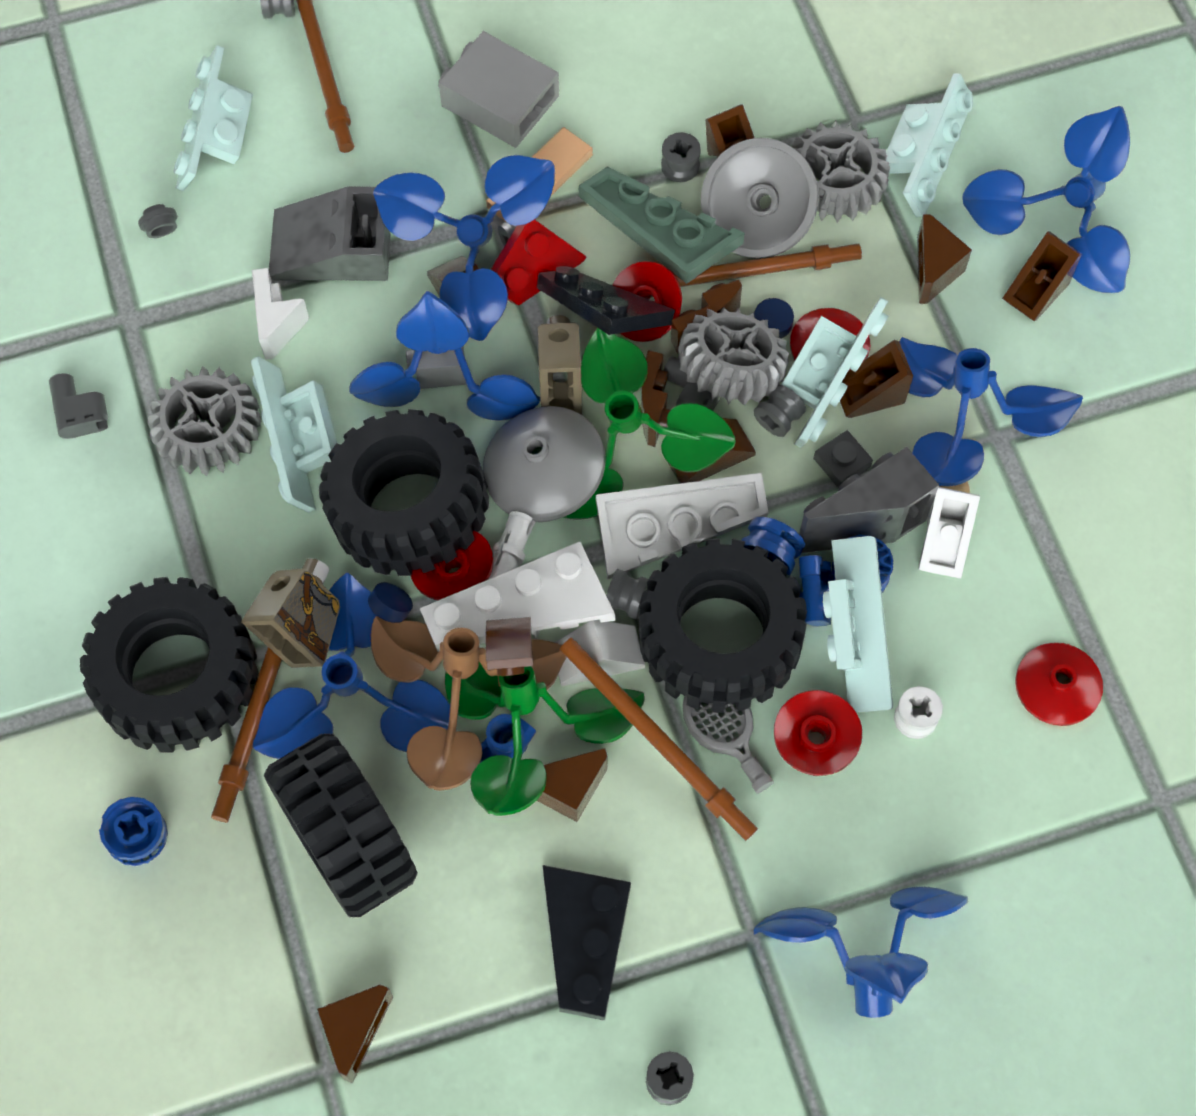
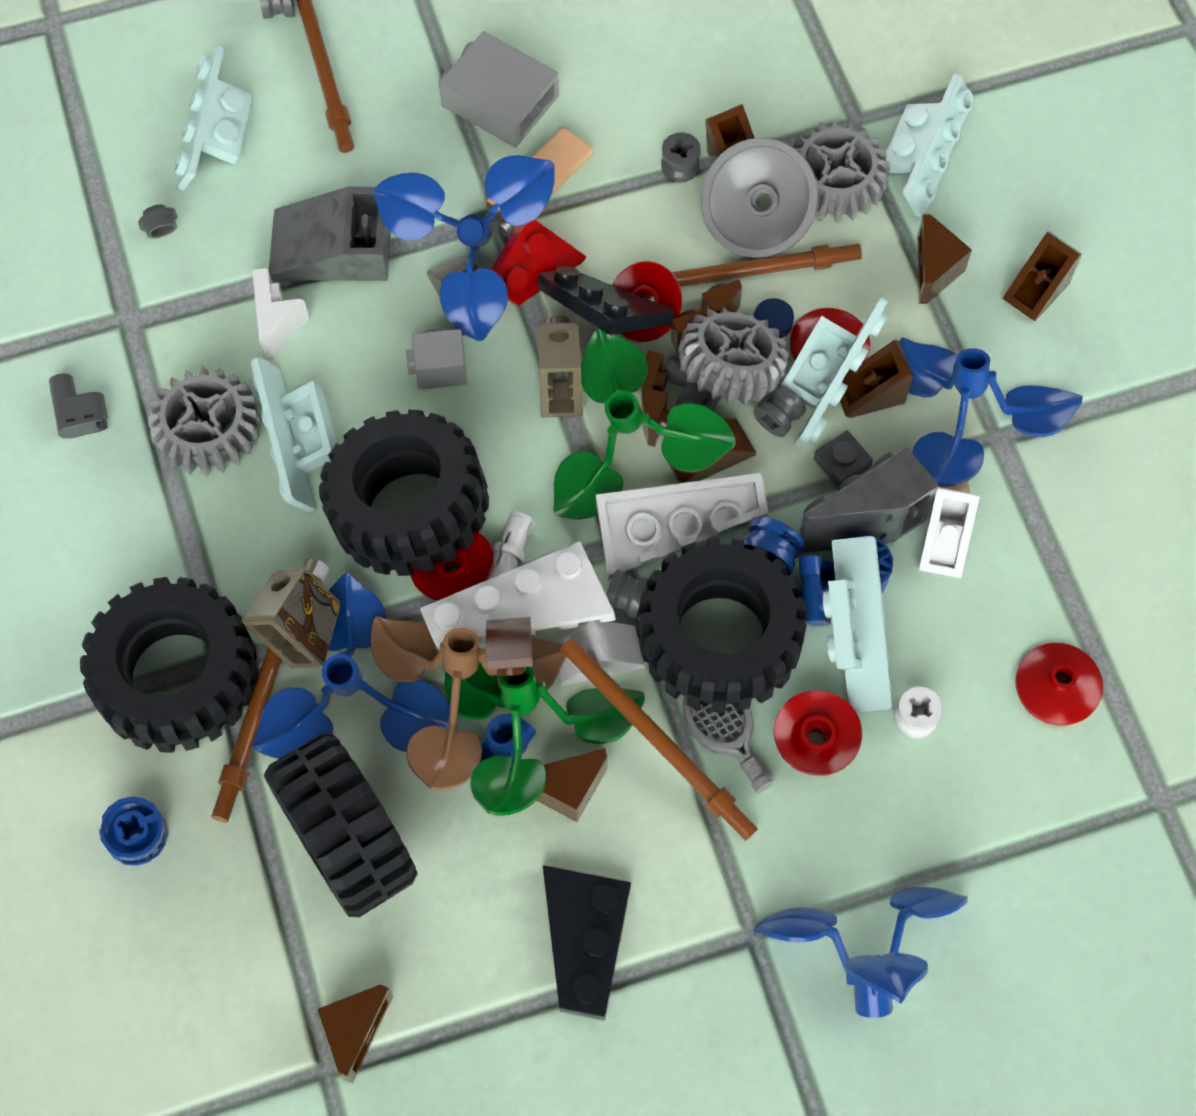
blue plant [349,291,541,421] -> none
dark blue tile [368,582,413,623] -> none
light grey dish [483,406,606,522] -> none
sand green wing [579,167,745,284] -> none
dark grey wheel [646,1051,694,1105] -> none
blue plant [962,106,1130,293] -> none

